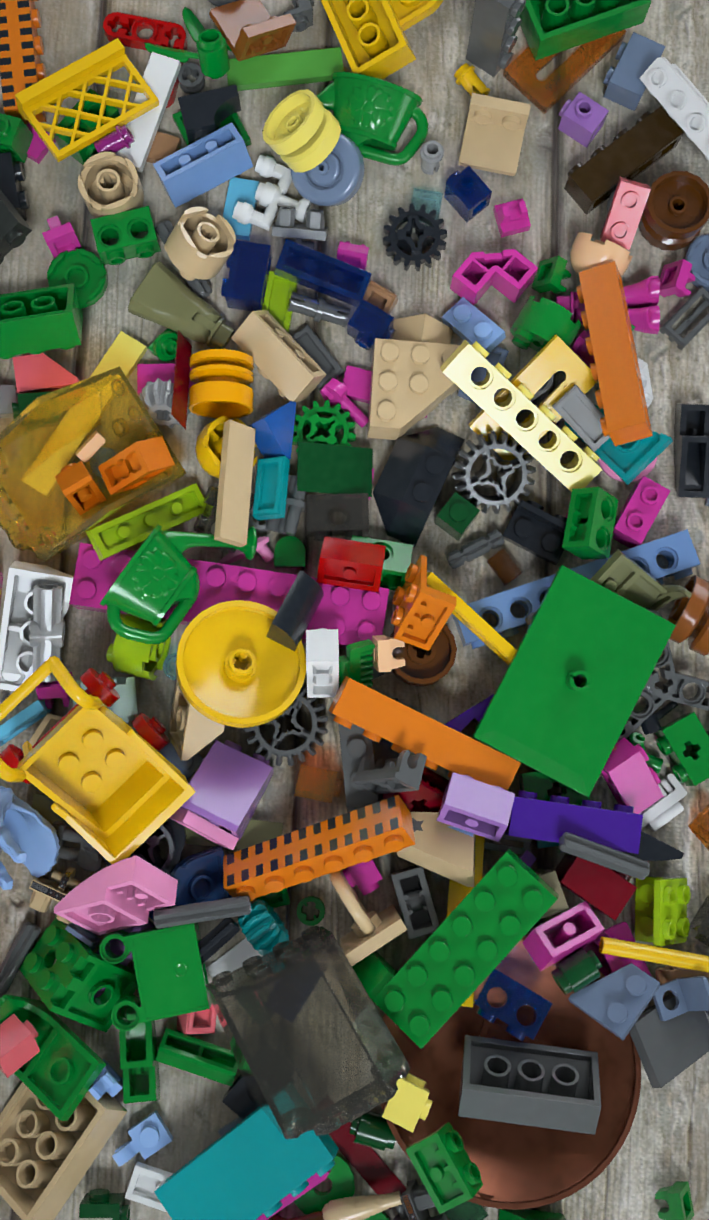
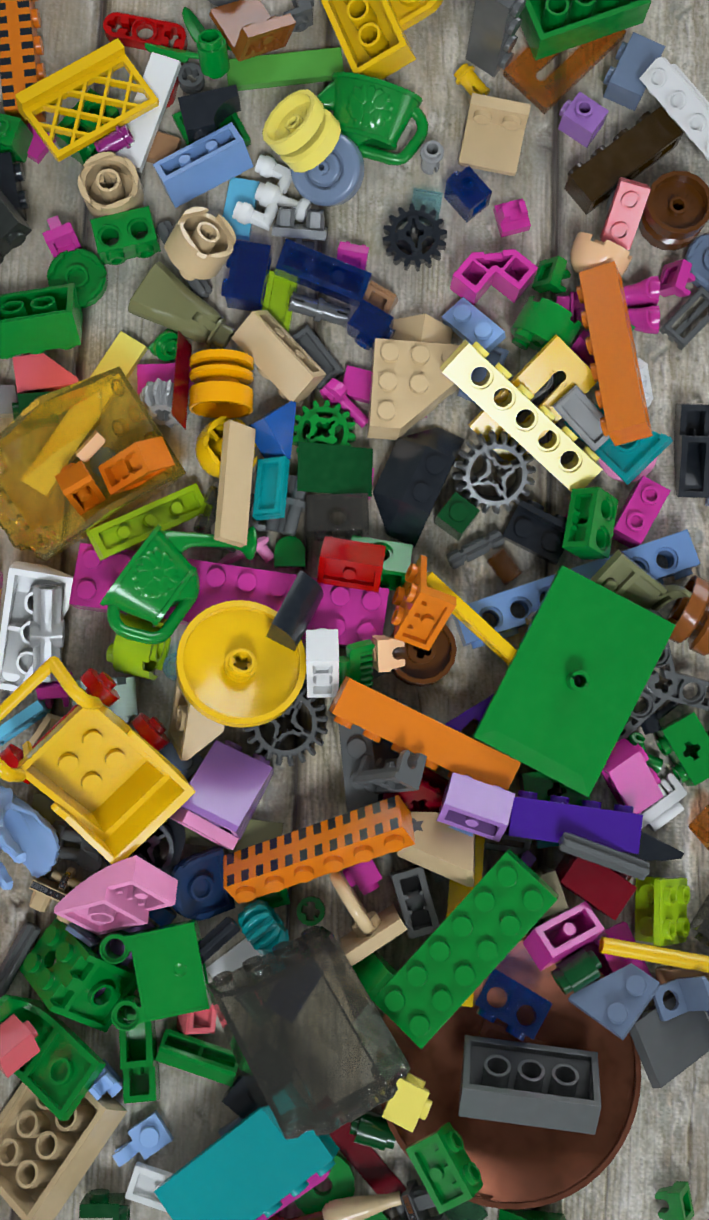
dark grey axle [153,895,251,929] -> none
clear orange brick [294,764,343,803] -> none

